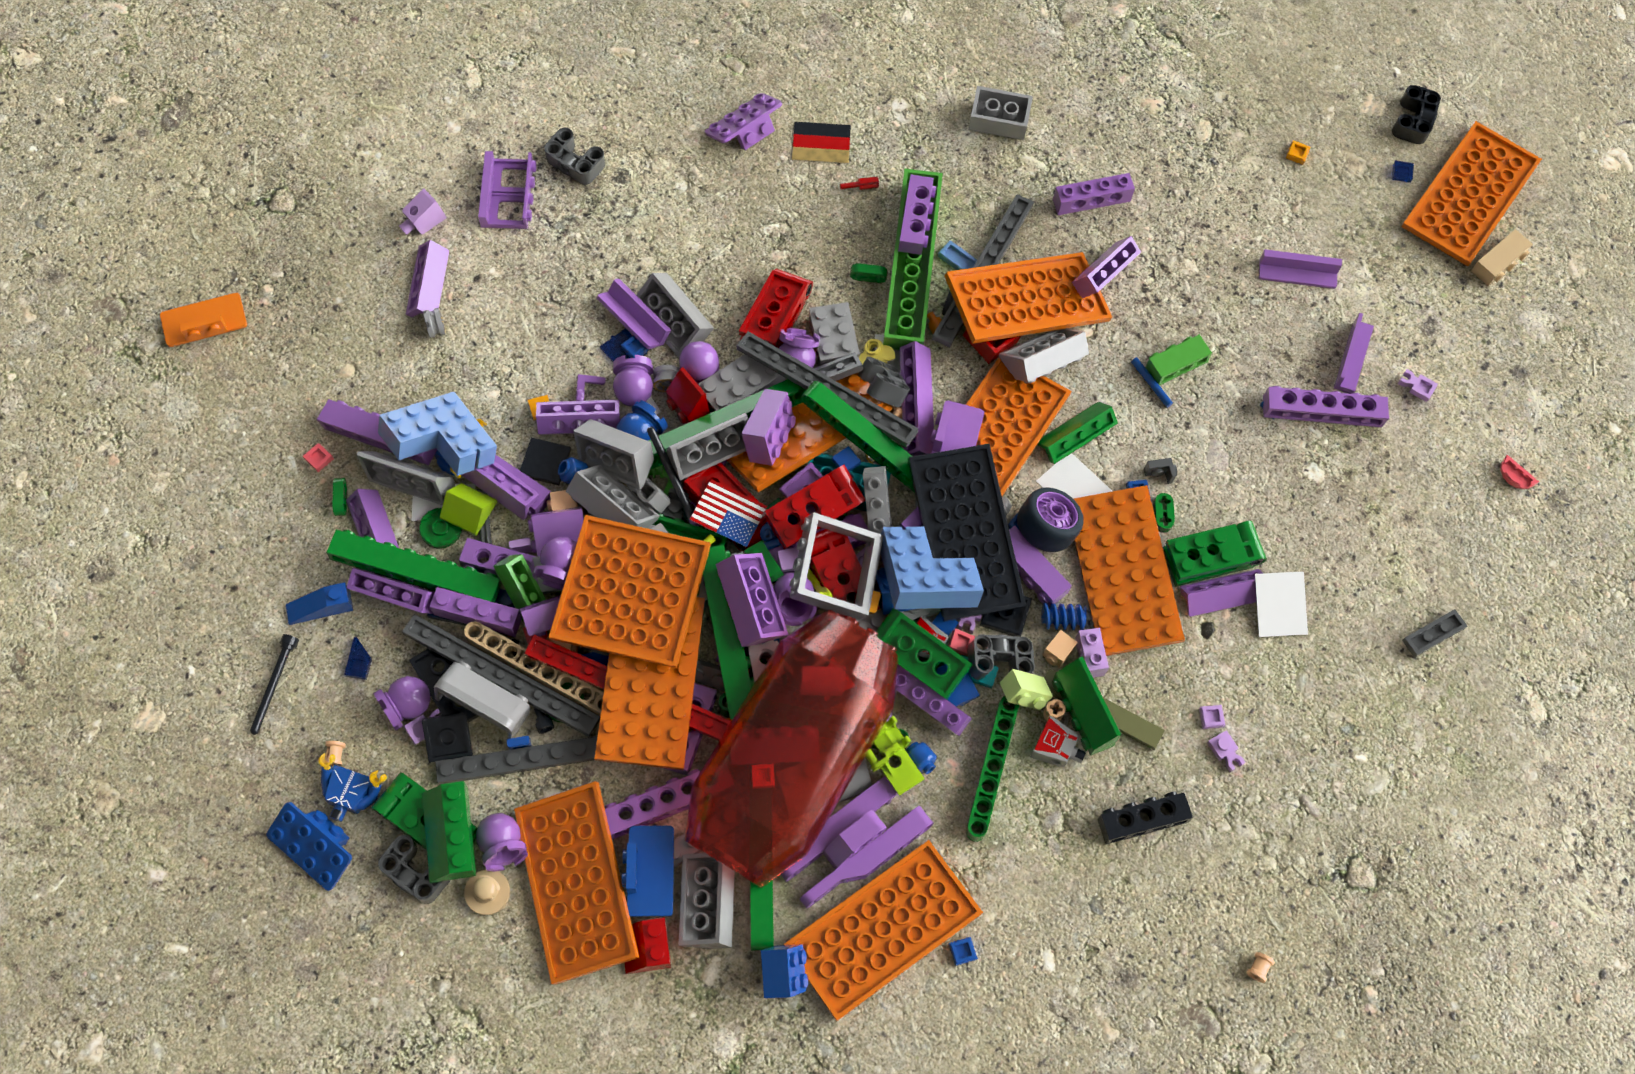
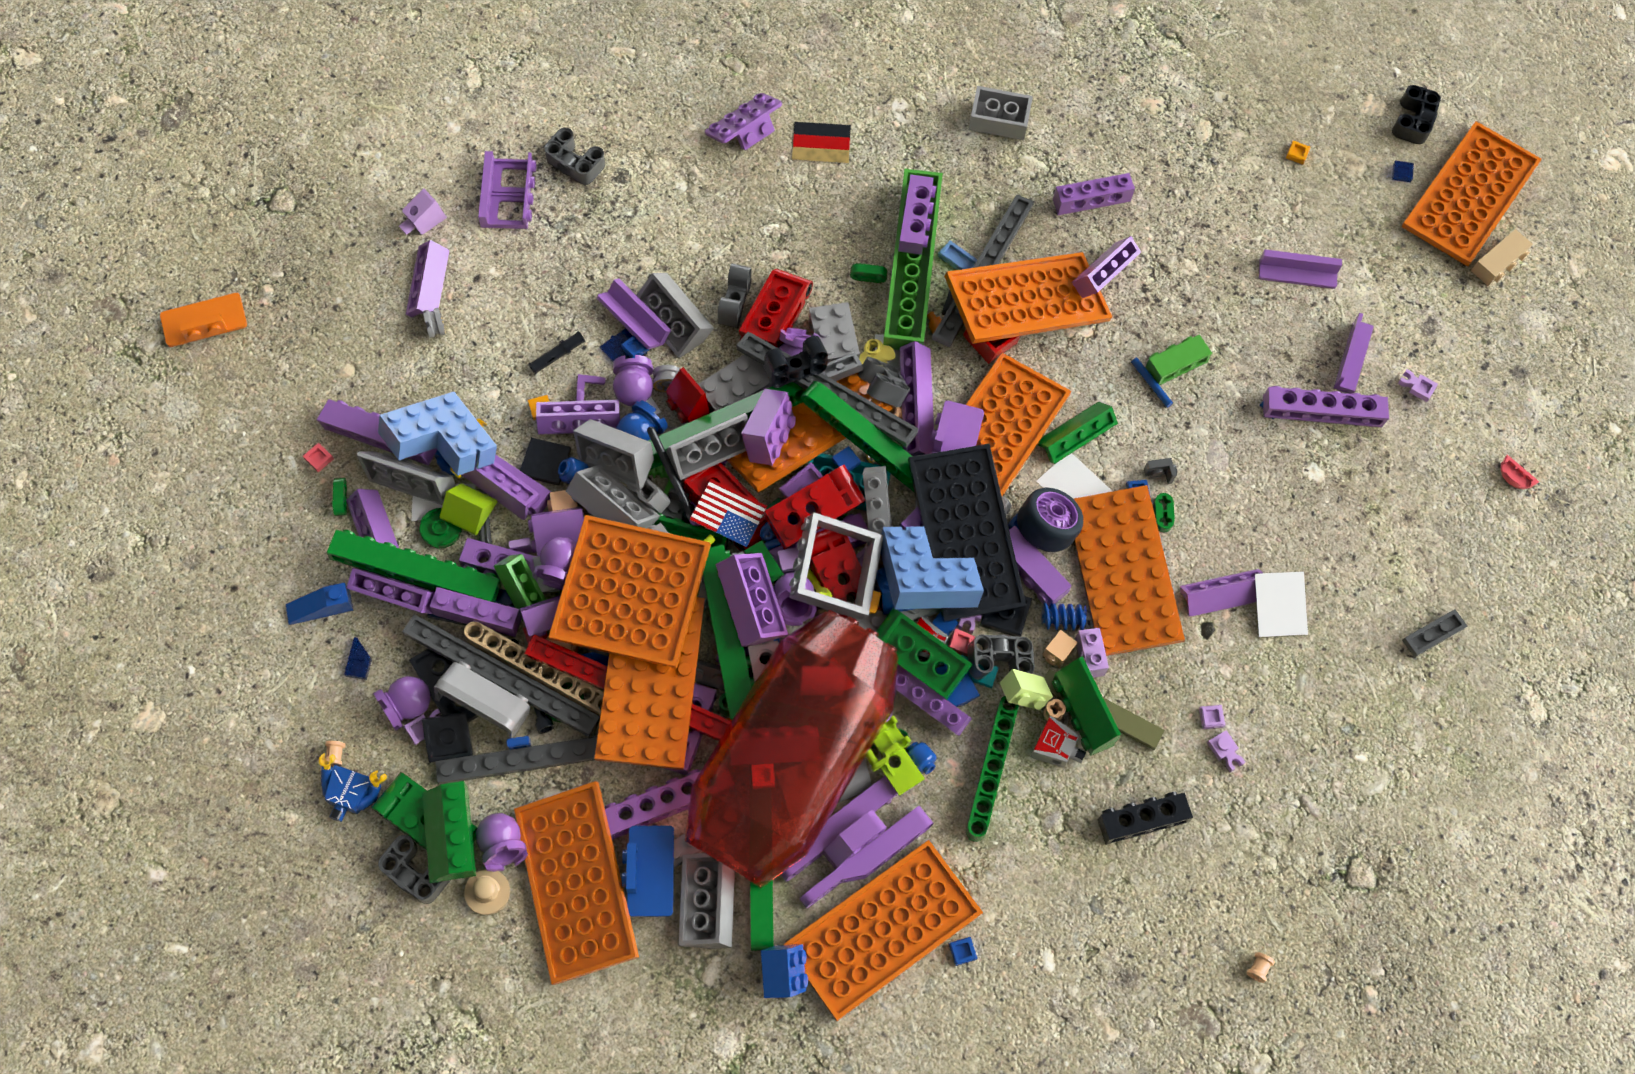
black piece [250,634,299,735] -> none
blue bracket [266,802,352,891] -> none
red slope [624,917,671,974] -> none
medium lavender tile [679,341,719,384] -> none
red axle [840,176,879,190] -> none
slope [999,328,1089,383] -> none
green hinge [1163,521,1267,587] -> none
none -> black pin [528,331,585,375]
none -> dark grey beam [718,263,752,329]
none -> black beam [764,335,828,388]

